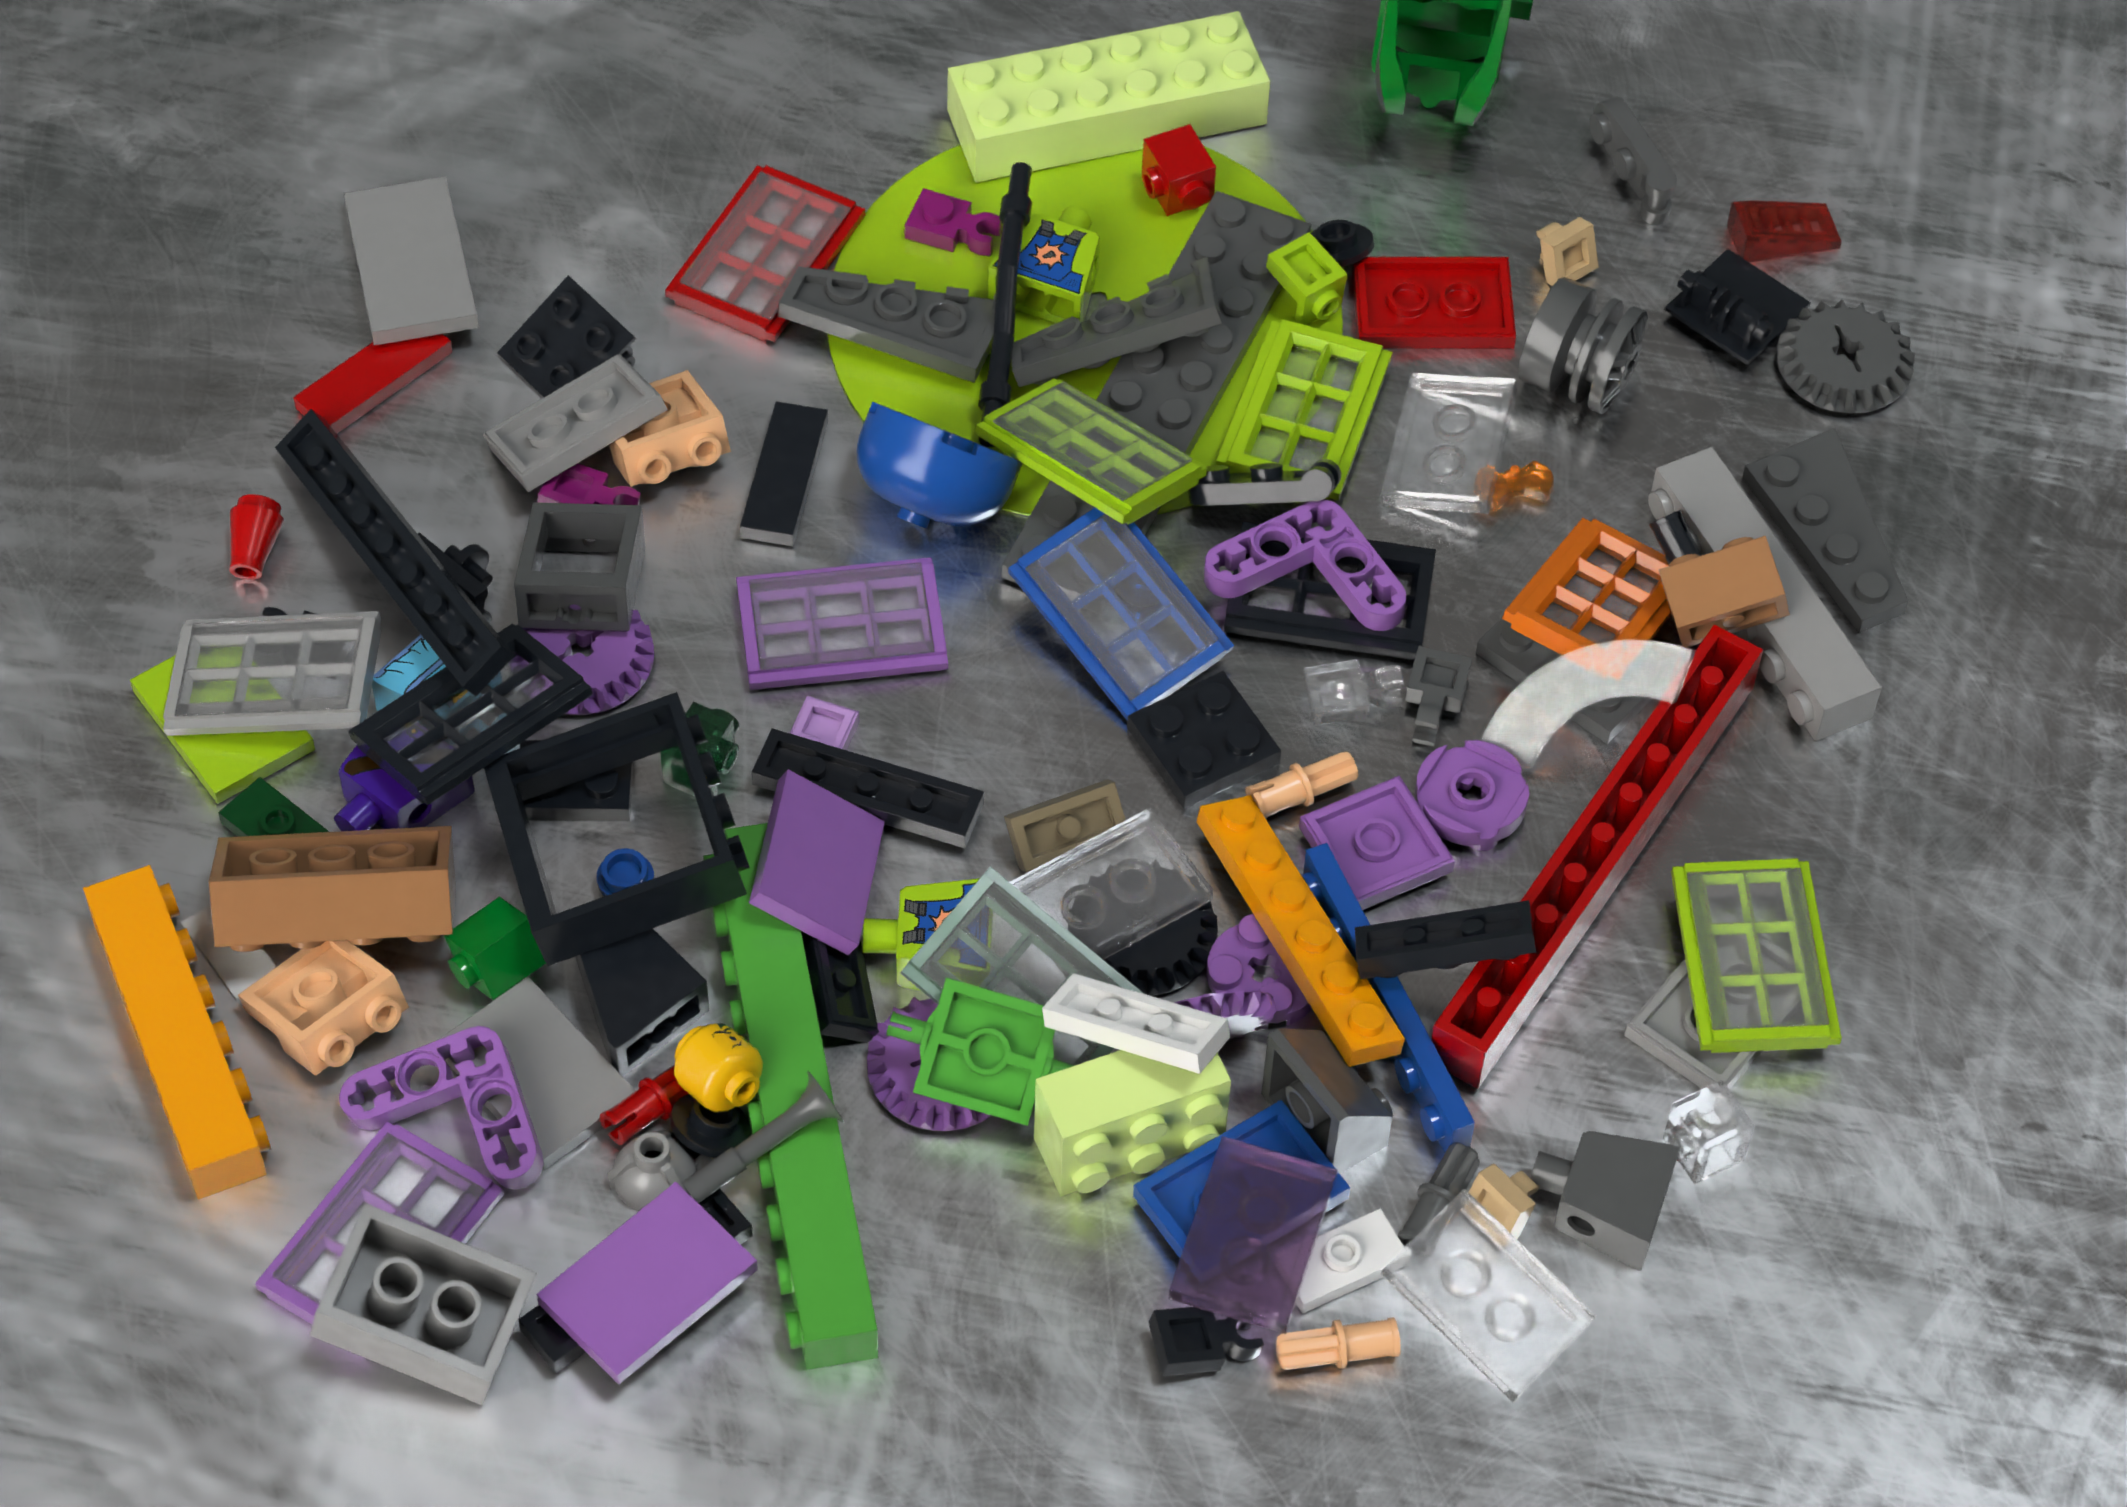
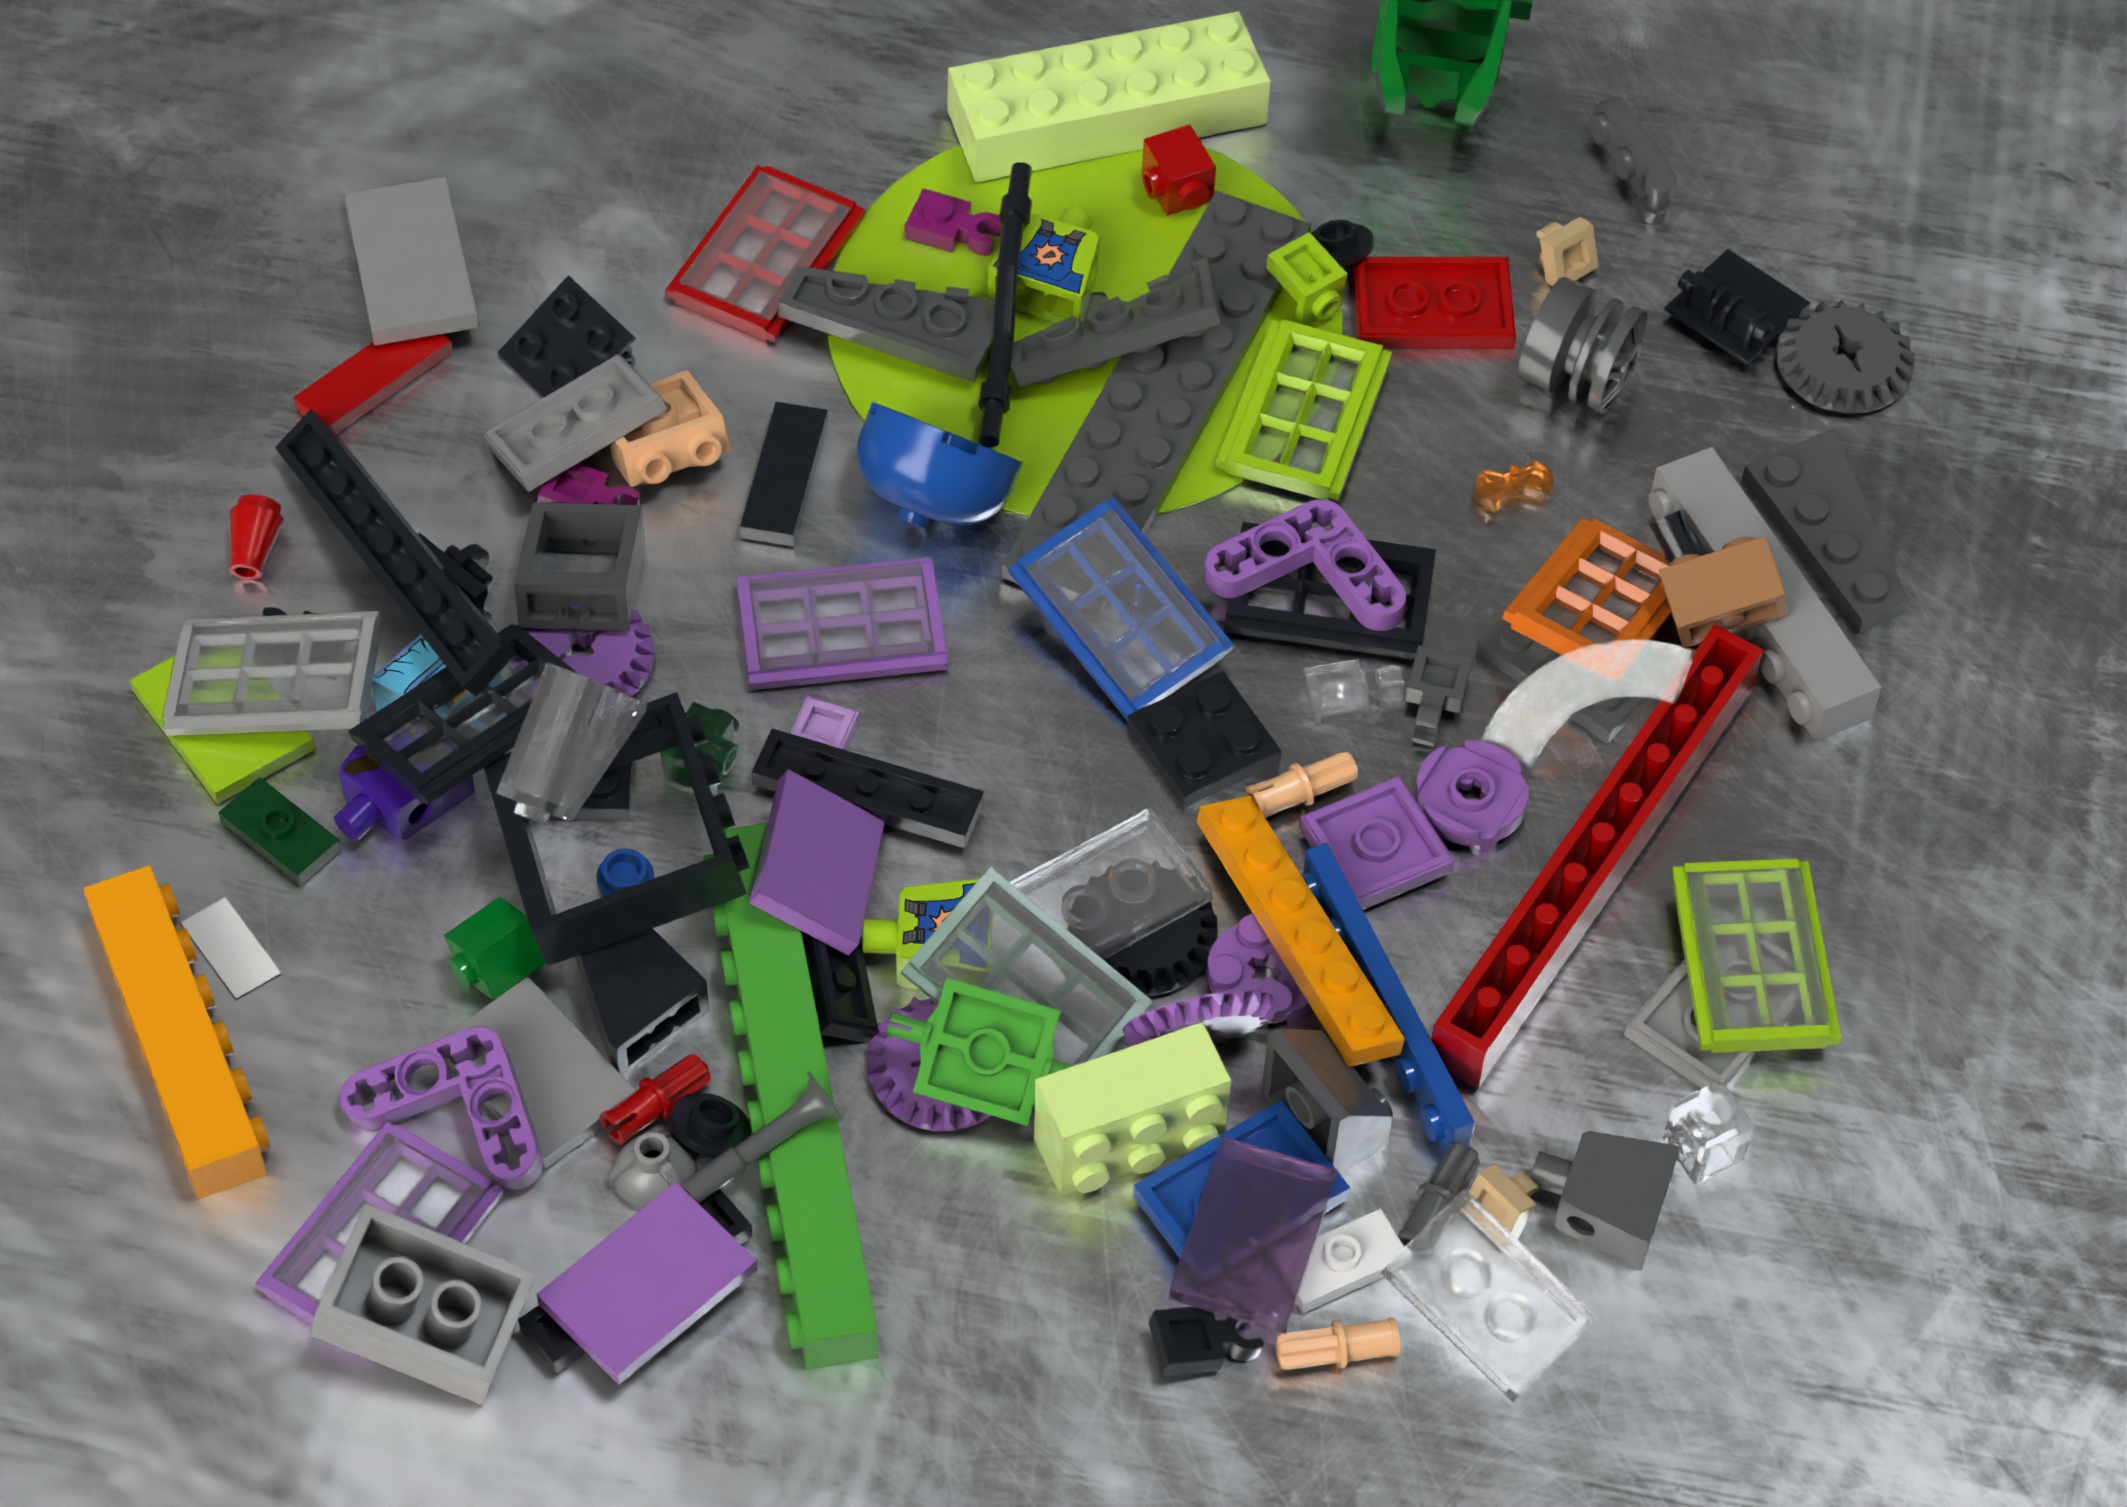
medium nougat brick [209,826,456,952] -> none
light nougat plate [238,940,409,1076] -> none
yellow head [674,1023,763,1112] -> none
clear piece [975,378,1207,525] -> none
dark tan plate [1004,779,1130,873] -> none
white plate [1042,973,1230,1074] -> none
plate [1188,459,1341,505] -> none
black plate [1355,900,1536,979] -> none
clear tile [1381,373,1517,514] -> none
clear red slope [1727,200,1842,263] -> none
none -> clear slope [496,662,648,825]

